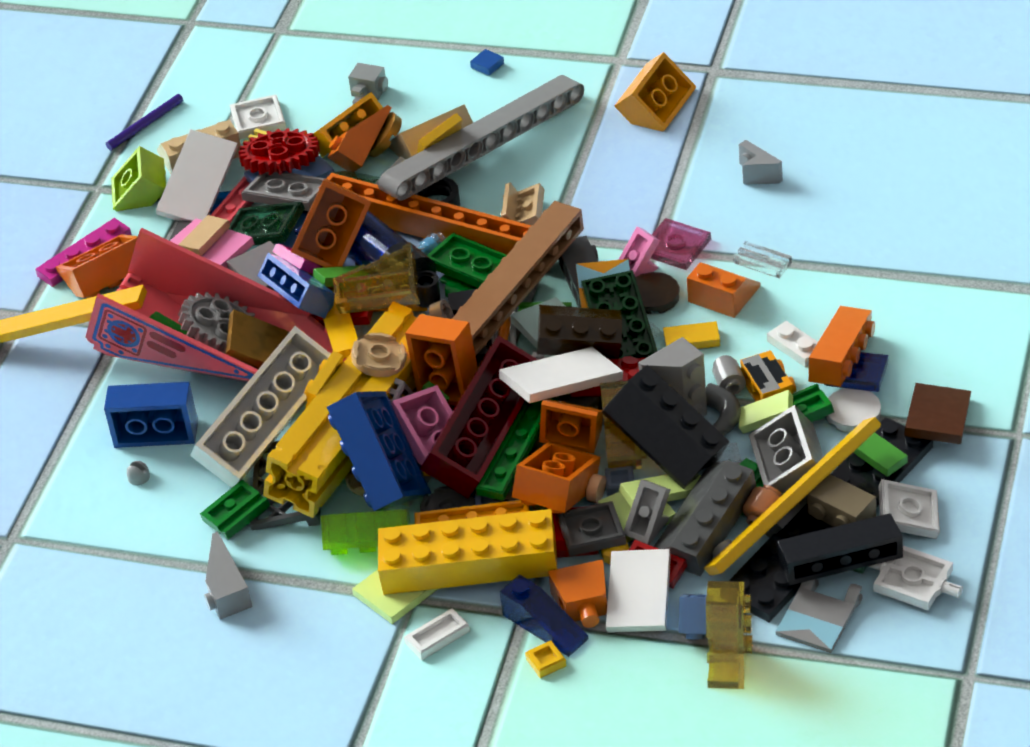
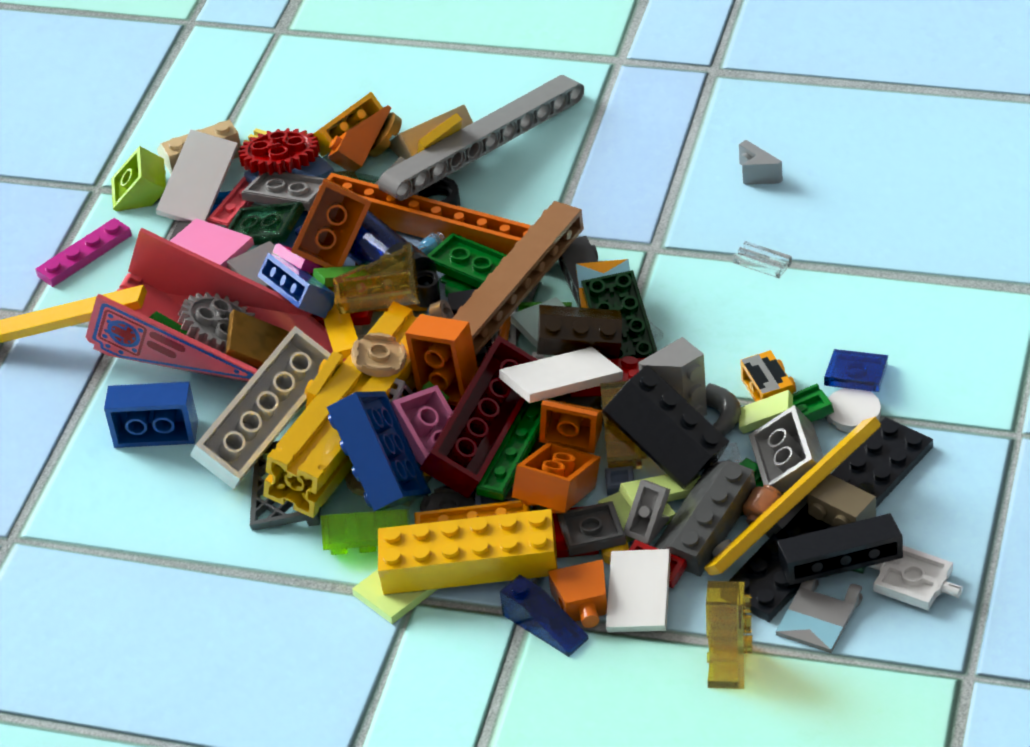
orange slope [55,234,138,299] -> none
dark purple bar [106,94,183,150] -> none
light grey hinge [127,461,150,485] -> none
tan tile [178,215,230,256] -> none
green plate [200,480,270,540] -> none
light grey slope [204,532,252,620] -> none
white tile [230,94,286,140] -> none
light grey brick [348,63,388,104] -> none
white tile [404,608,470,661] -> none
blue tile [470,49,504,76] -> none
tan bracket [501,182,545,225] -> none
yellow tile [525,640,566,678] -> none
light nougat tile [586,474,606,504] -> none
light orange slope [615,52,696,132] -> none
bright pink slope [618,227,660,277] -> none
dark brown tile [635,272,680,314] -> none
clear pink tile [650,218,711,270] -> none
yellow tile [663,321,720,349] -> none
medium blue slope [679,594,714,639] -> none
orange slope [687,262,761,318] -> none
light grey brick [712,355,746,395] -> none
white plate [767,321,818,367] -> none
orange brick [808,306,875,387] -> none
bright green tile [853,432,908,477] -> none
white tile [878,479,940,539] -> none
reddish brown tile [904,383,971,444] -> none

